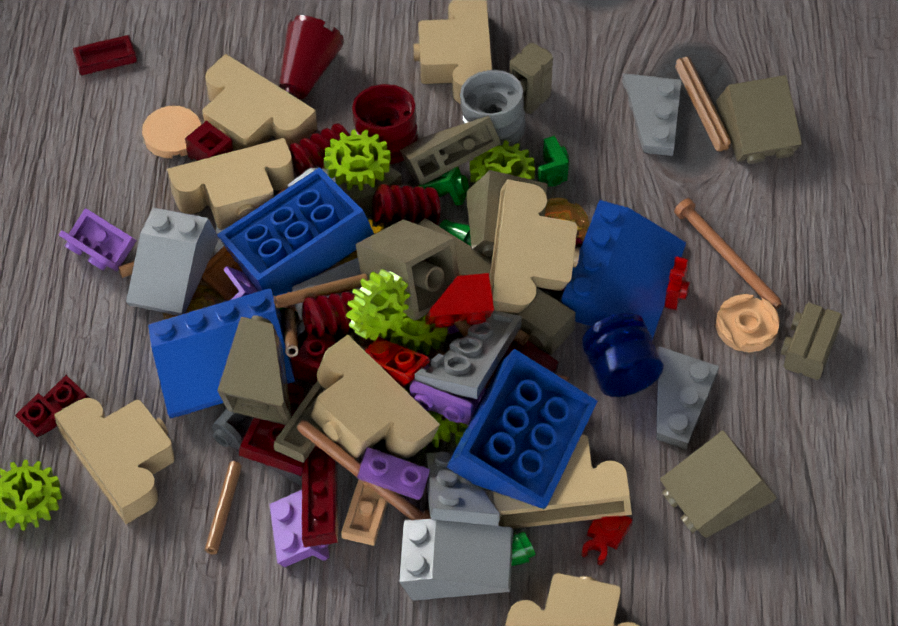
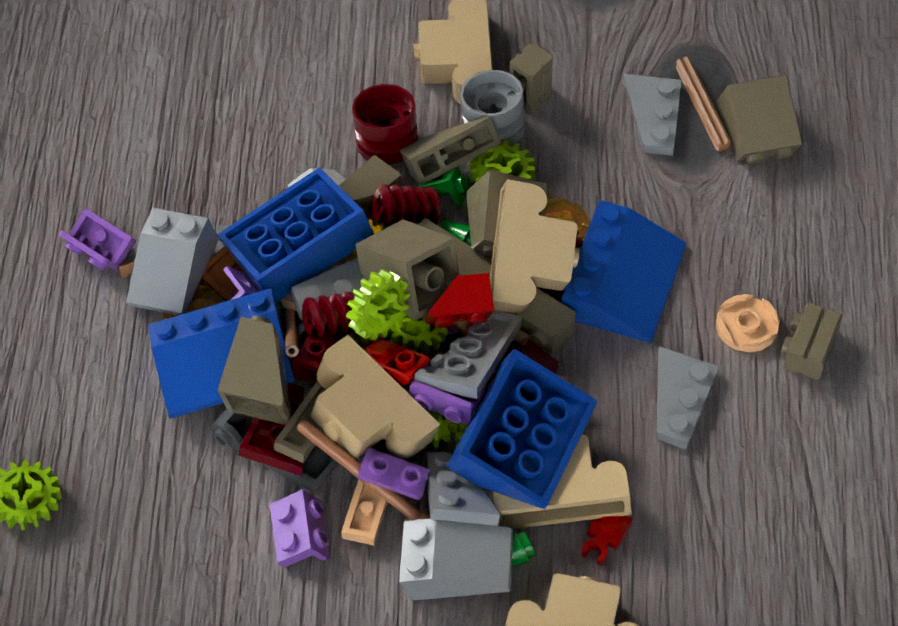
dark red slope [15,375,90,438] -> none
tan brick [54,398,175,524] -> none
dark red tile [73,35,137,76] -> none
light nougat tile [142,106,201,158] -> none
tan brick [167,138,295,229] -> none
dark red brick [185,121,233,161] -> none
tan brick [203,54,317,151] -> none
medium nougat piece [205,461,242,554] -> none
medium nougat piece [274,273,368,309] -> none
dark red cone [279,15,344,99] -> none
dark red piece [289,123,351,177] -> none
dark red tile [302,396,338,547] -> none
lime gear [324,129,391,191] -> none
green bracket [538,135,569,187] -> none
clear blue wheel [582,313,664,397] -> none
dark tan slope [660,430,777,538] -> none
red plate [664,256,691,310] -> none
nougat bar [674,198,782,309] -> none

